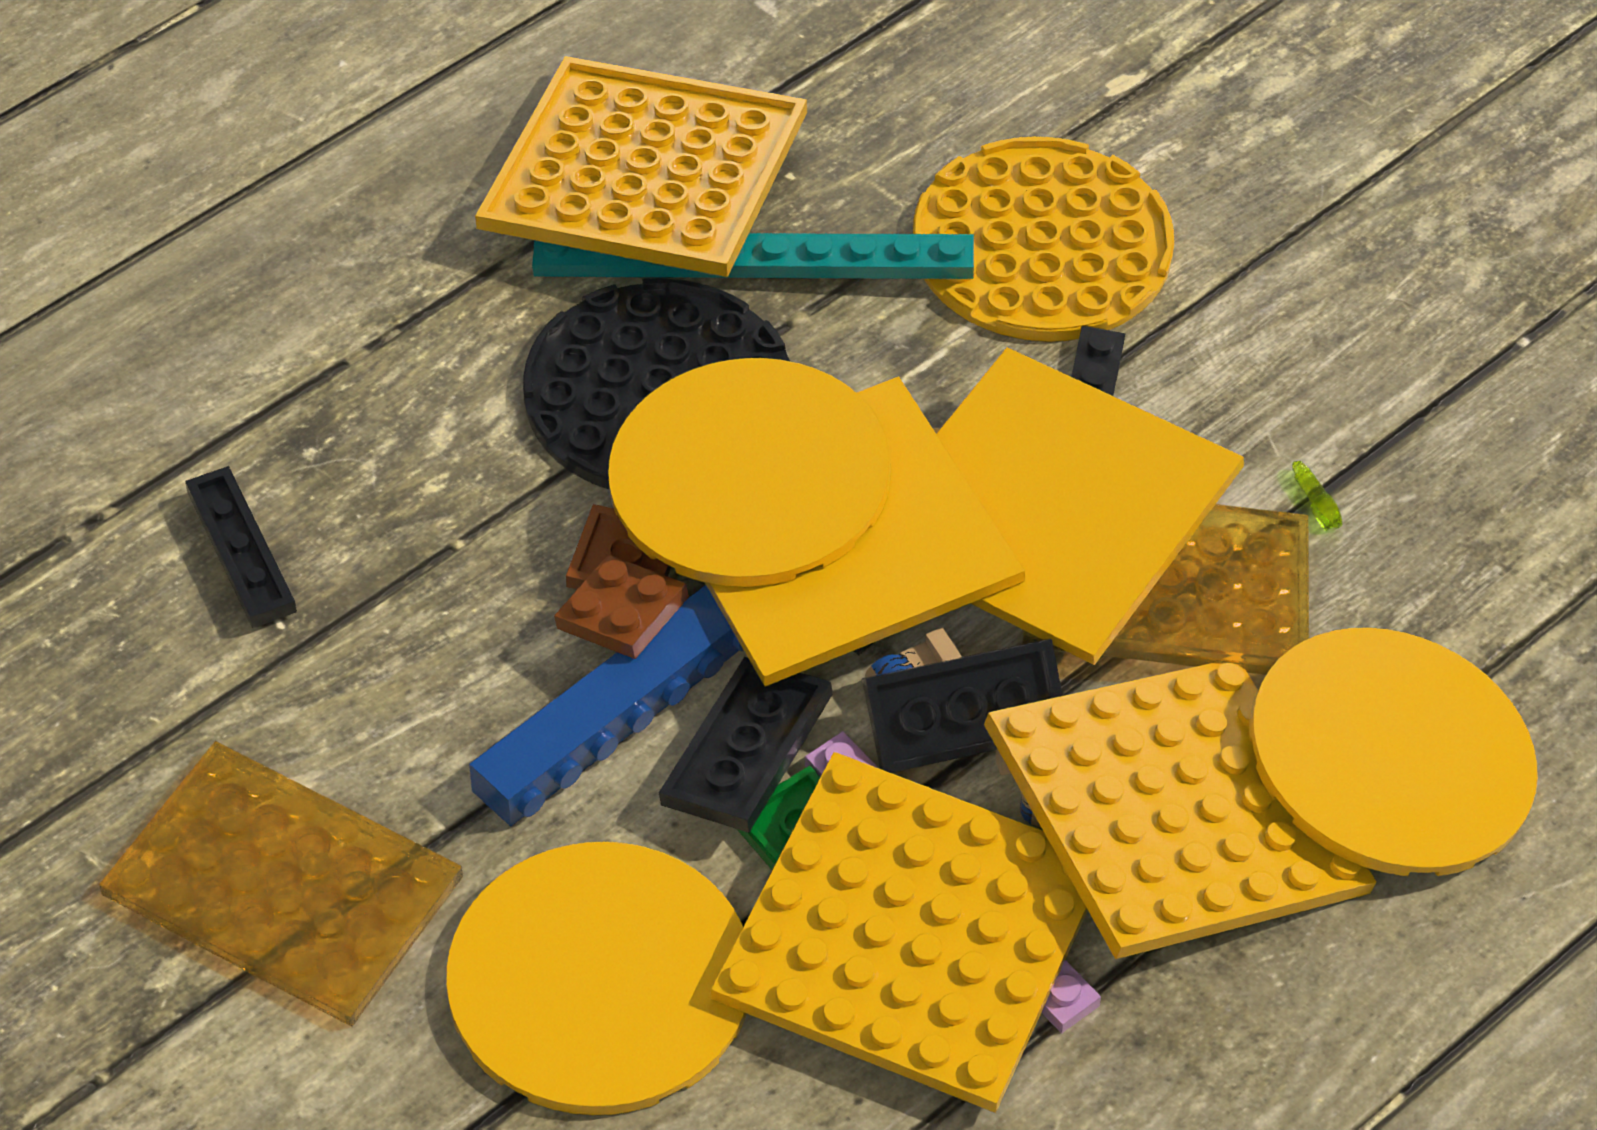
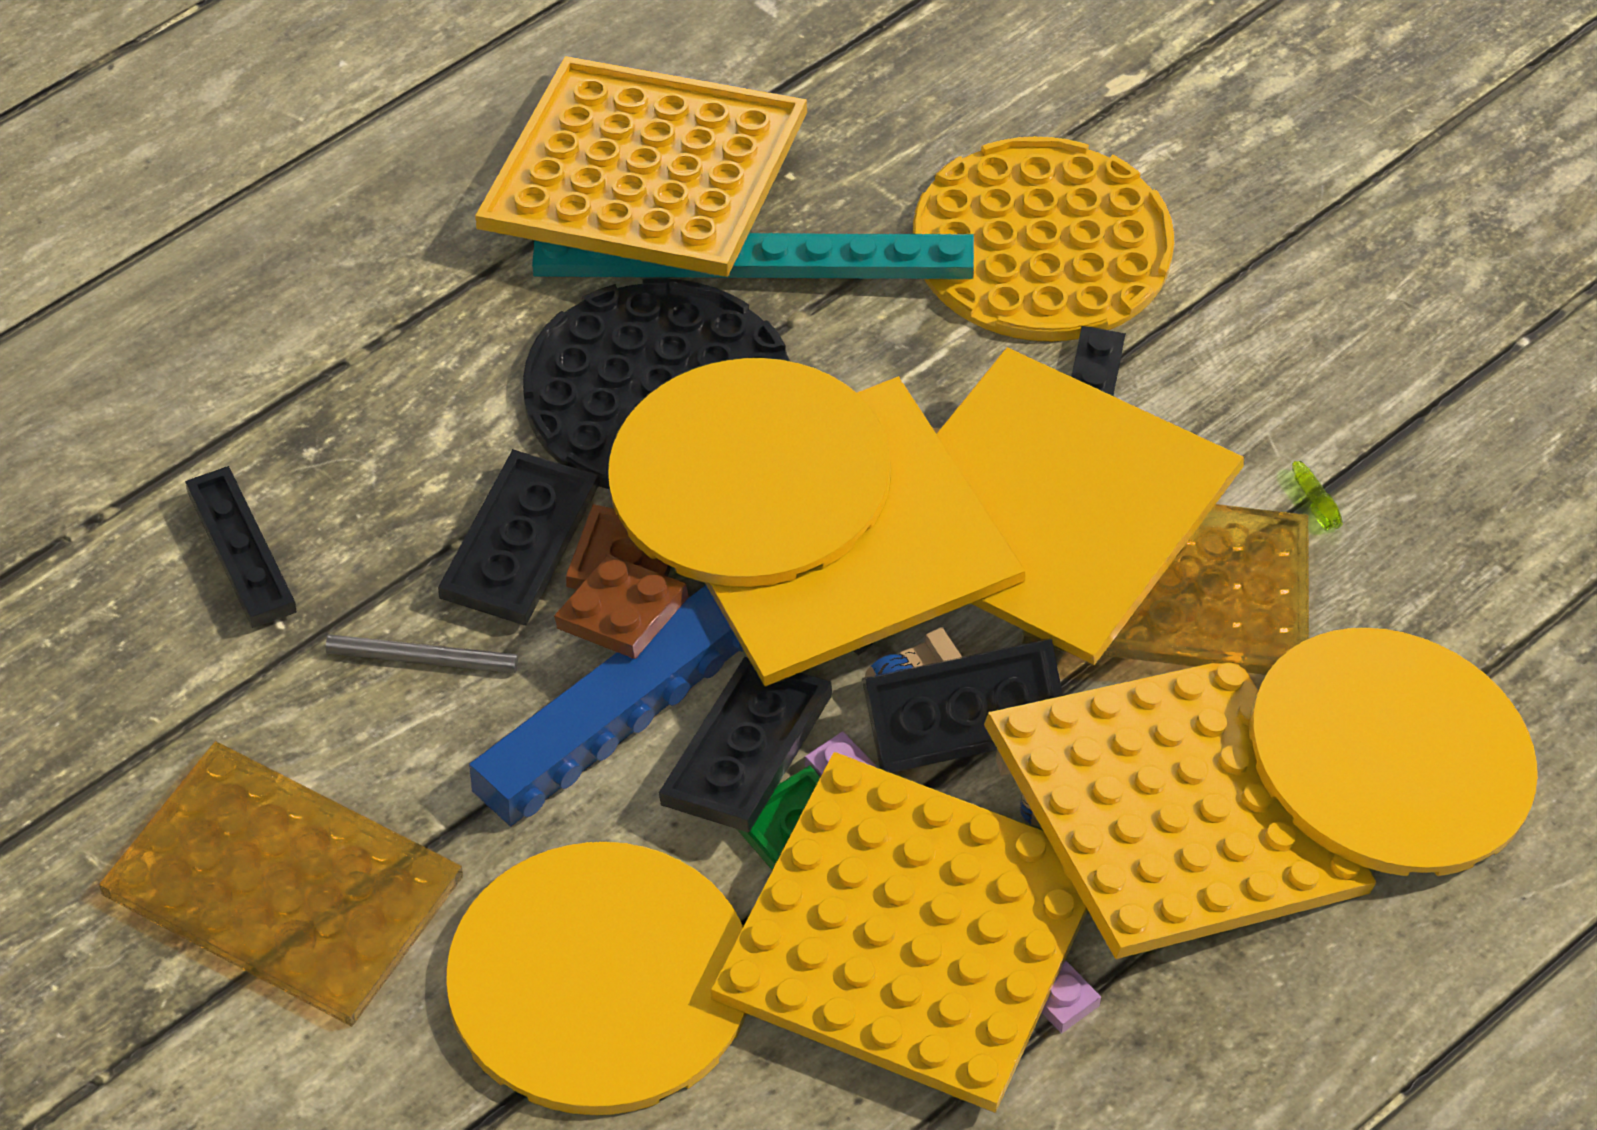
none -> flat silver bar [326,634,518,673]
none -> black plate [438,449,598,626]

